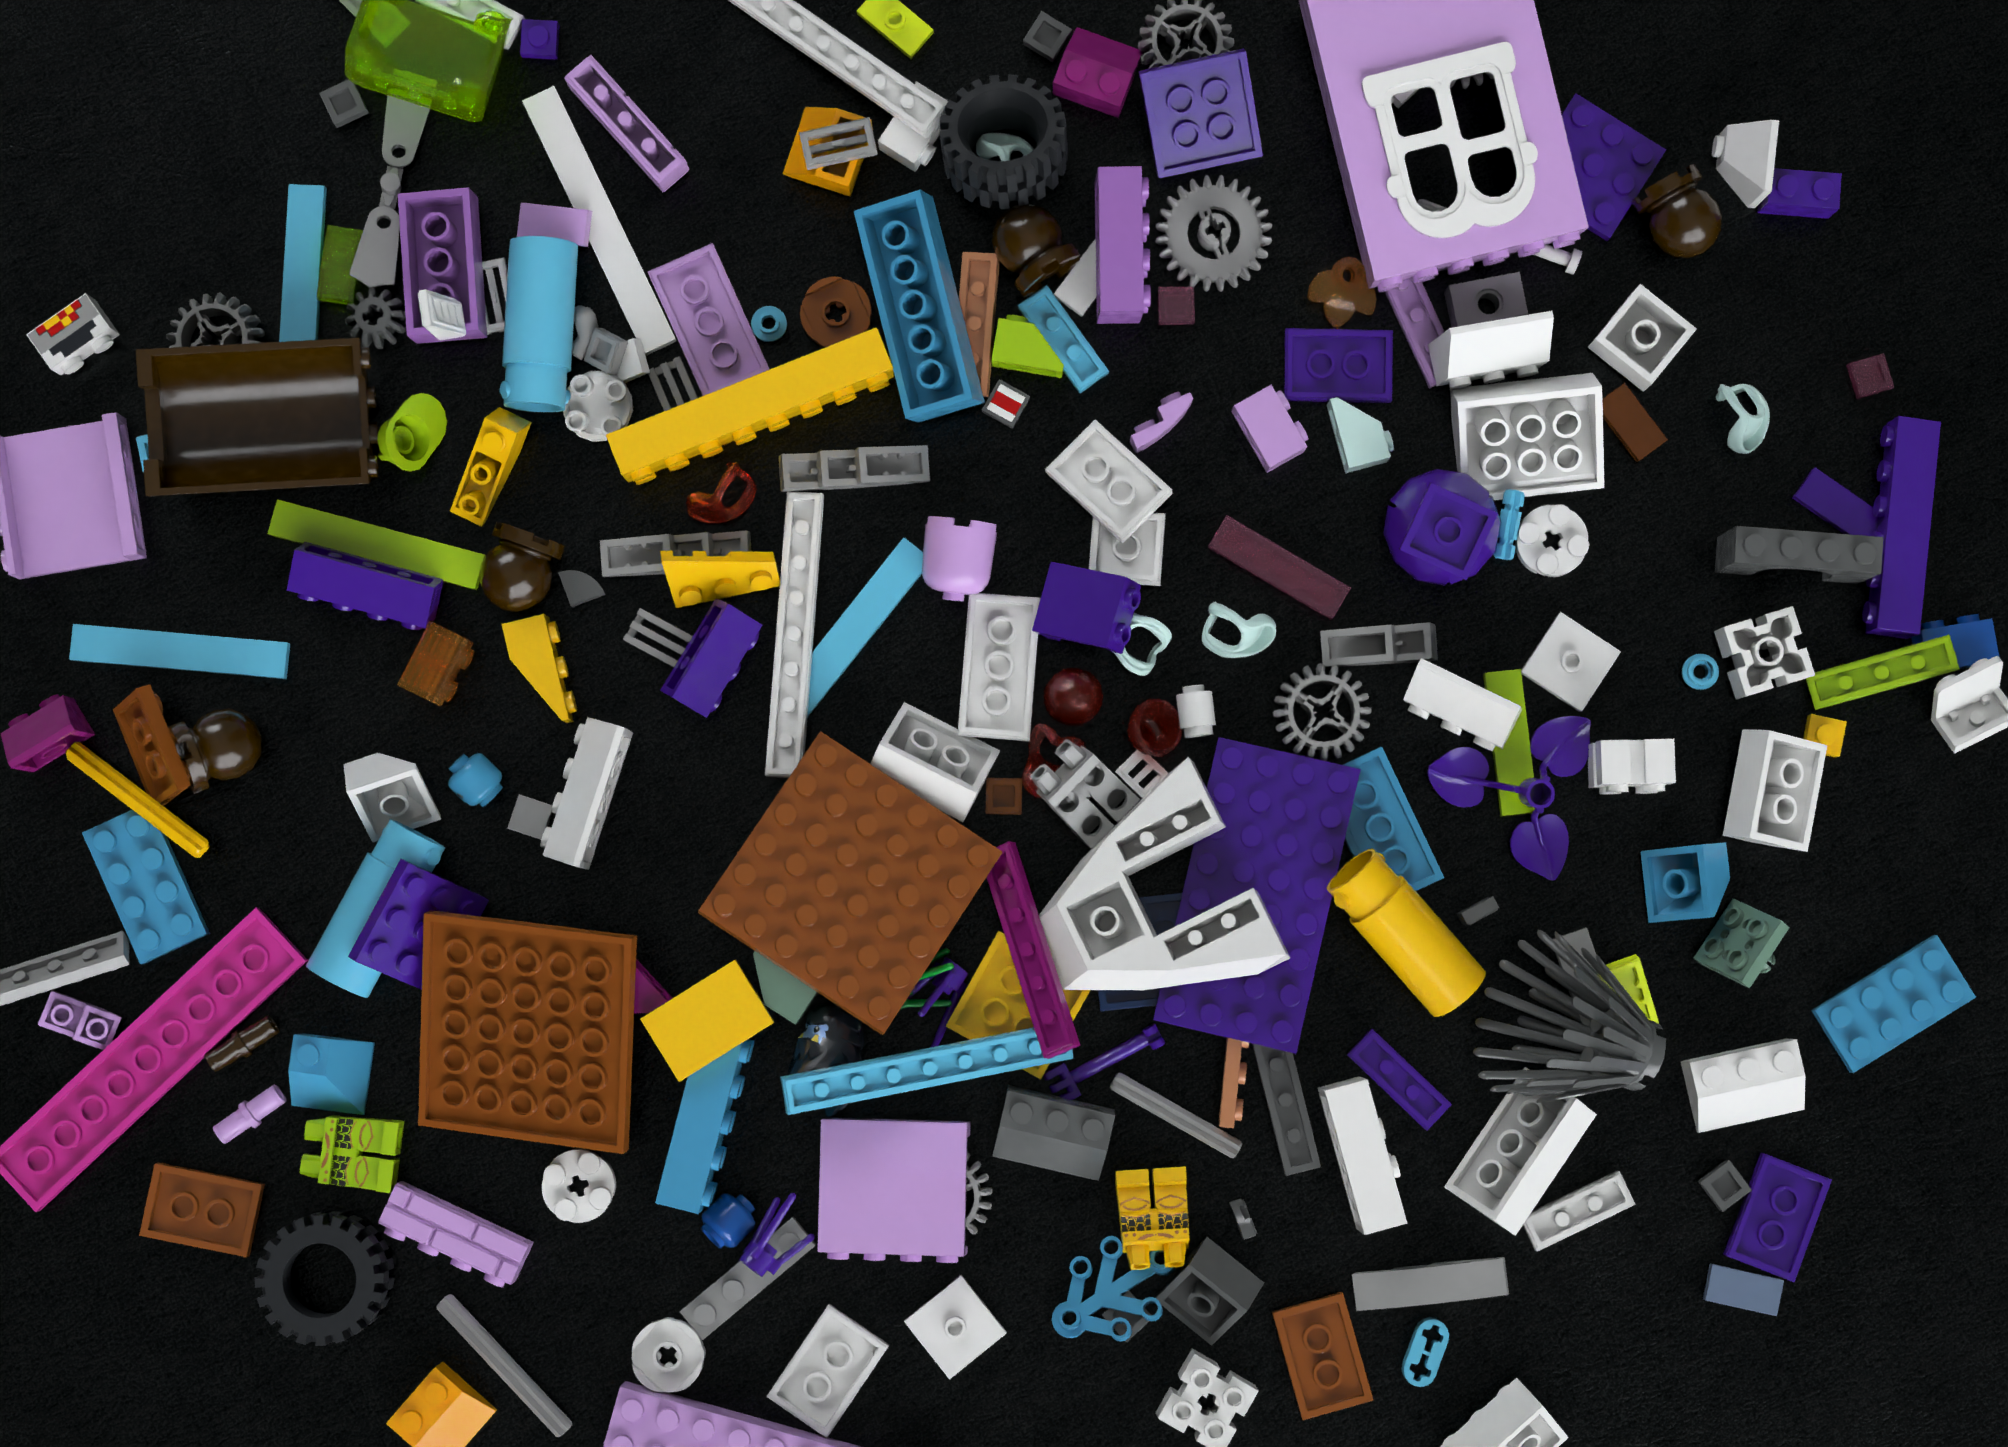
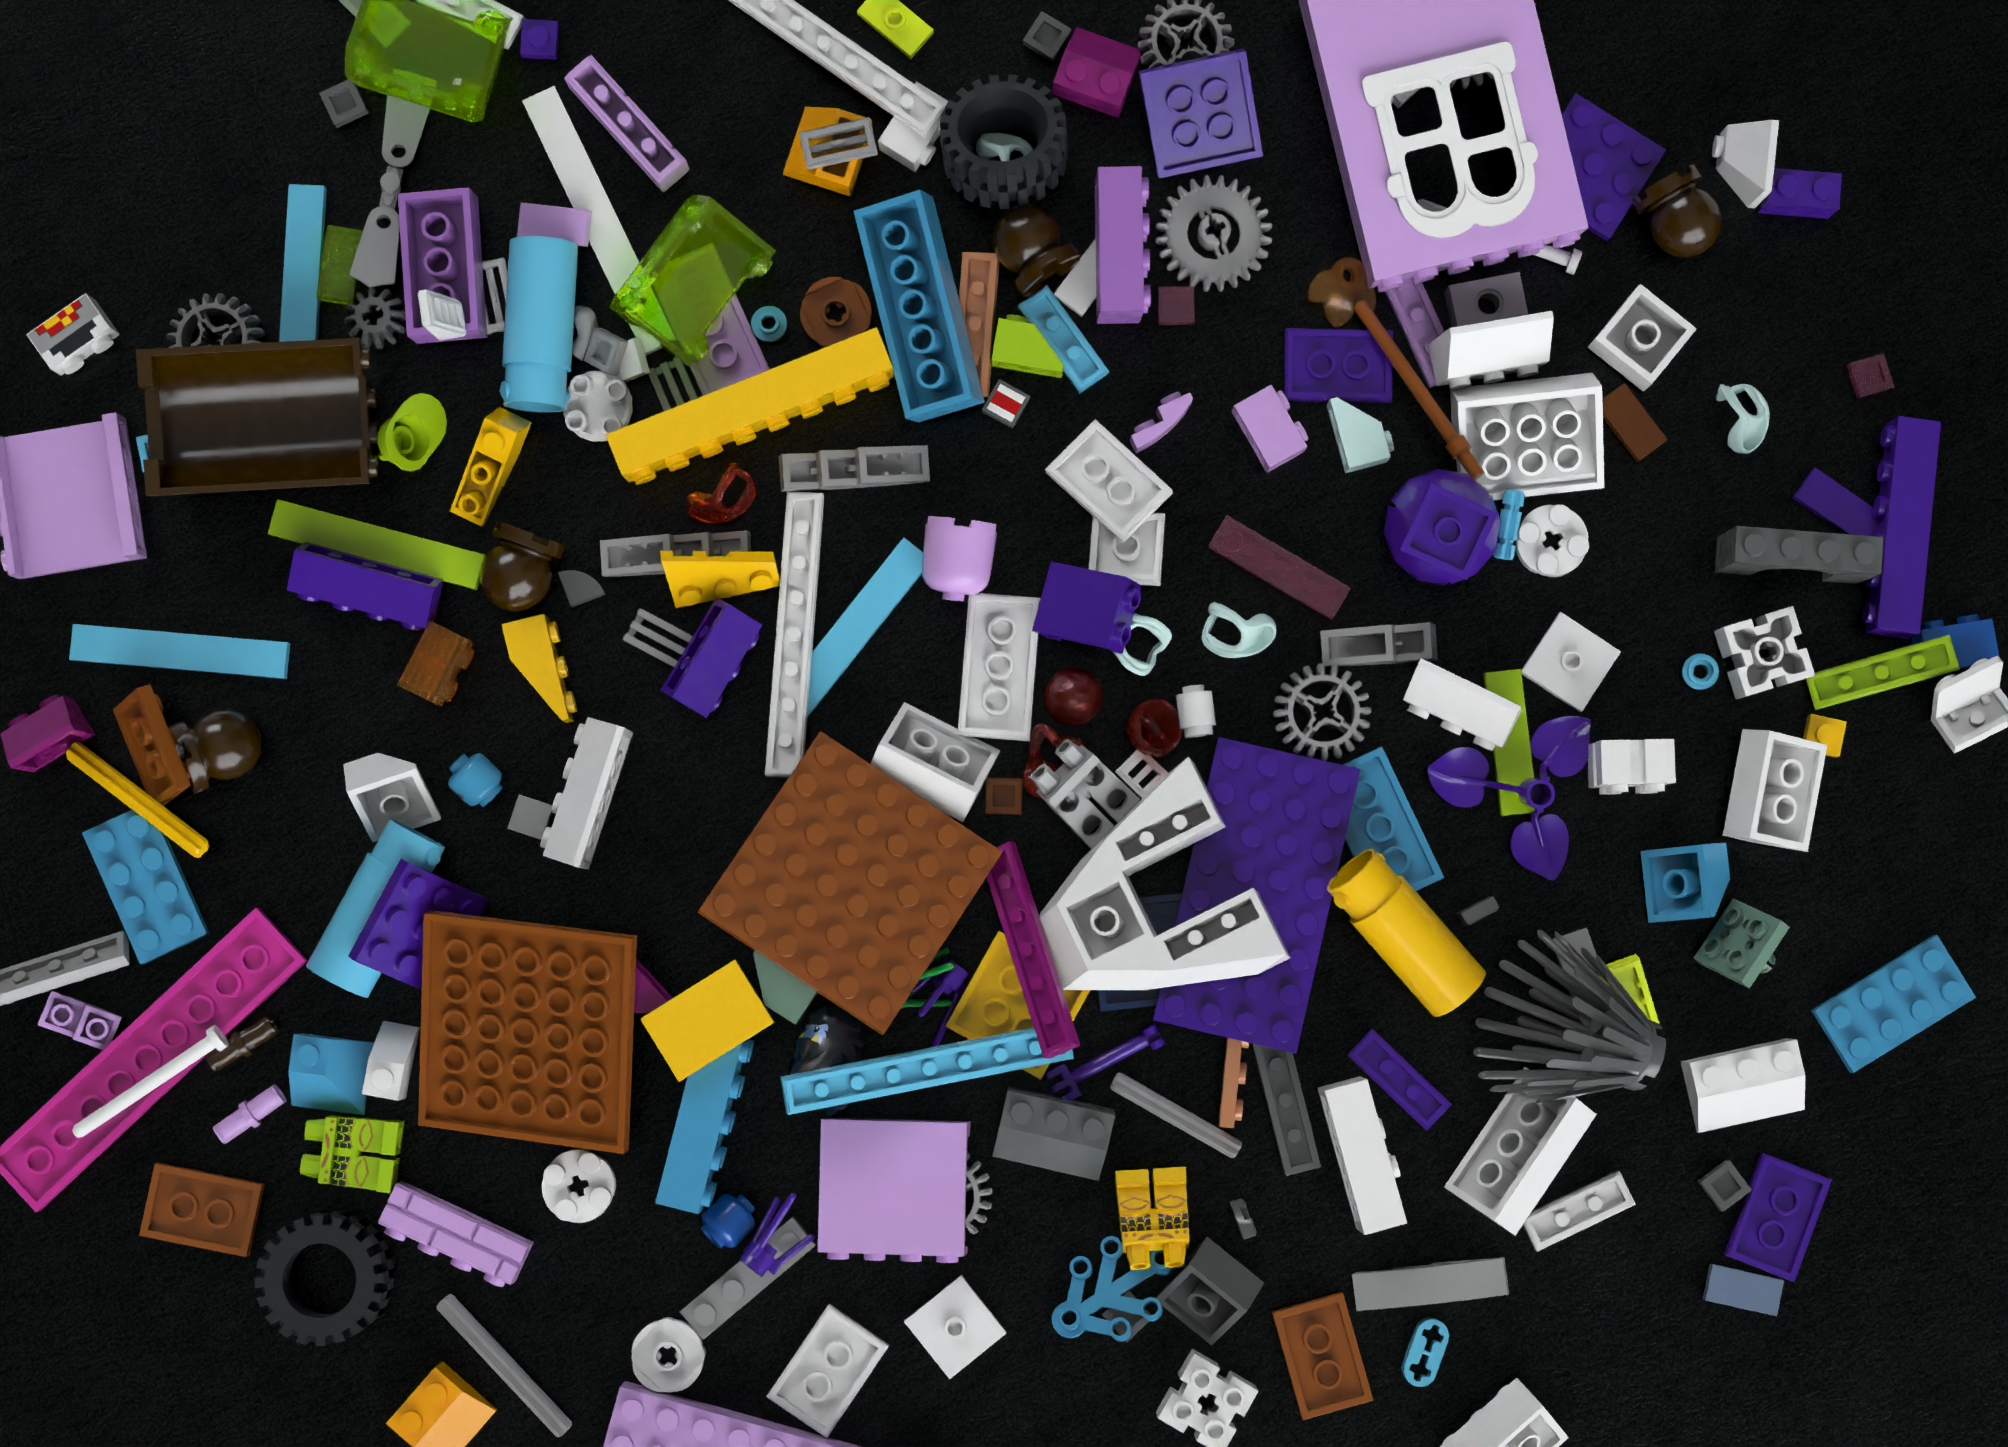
none -> white bar [72,1025,229,1138]
none -> white slope [362,1021,420,1101]
none -> clear neon green windscreen [609,194,776,366]
none -> dark orange bar [1353,300,1485,480]

